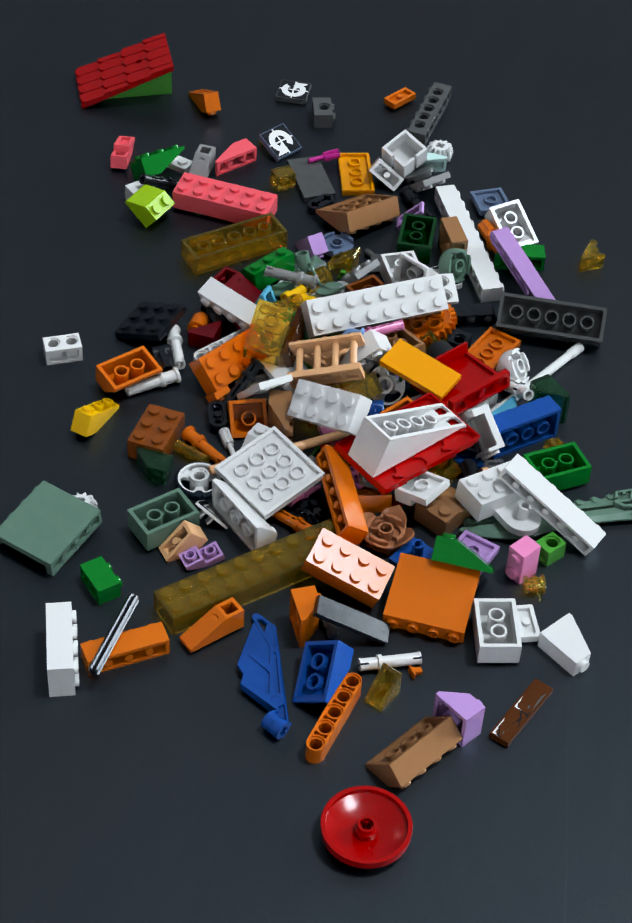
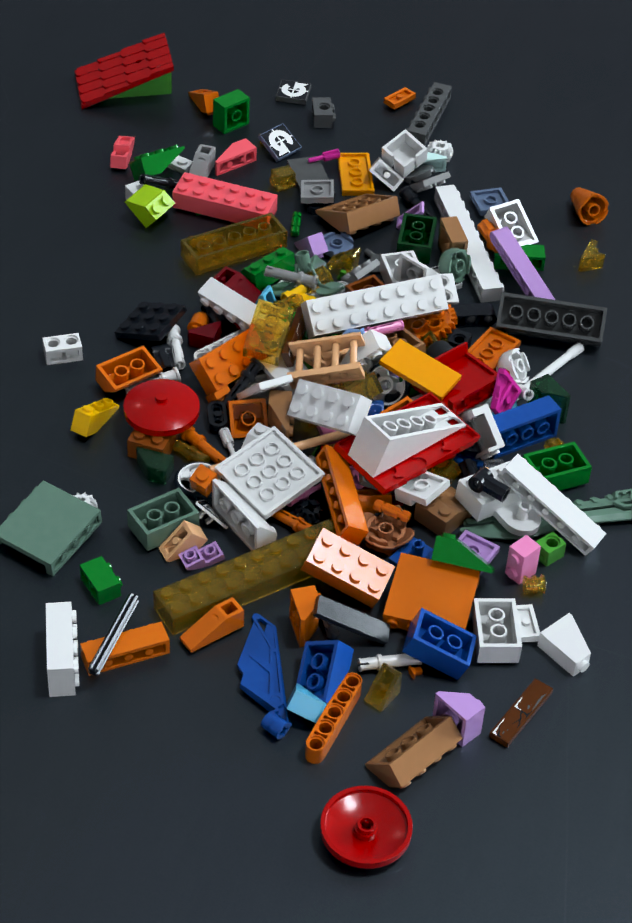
none -> red dish [123,379,200,437]
none -> orange brick [189,464,218,497]
none -> green brick [213,89,250,134]
none -> medium azure slope [287,683,326,723]
none -> green axle [290,211,301,237]
none -> light grey plate [301,179,334,204]
none -> orange axle [373,499,411,523]
none -> blue brick [402,608,477,680]
none -> black piece [468,468,511,503]
none -> dark pink wing [490,368,522,415]
none -> orange cone [570,187,609,225]

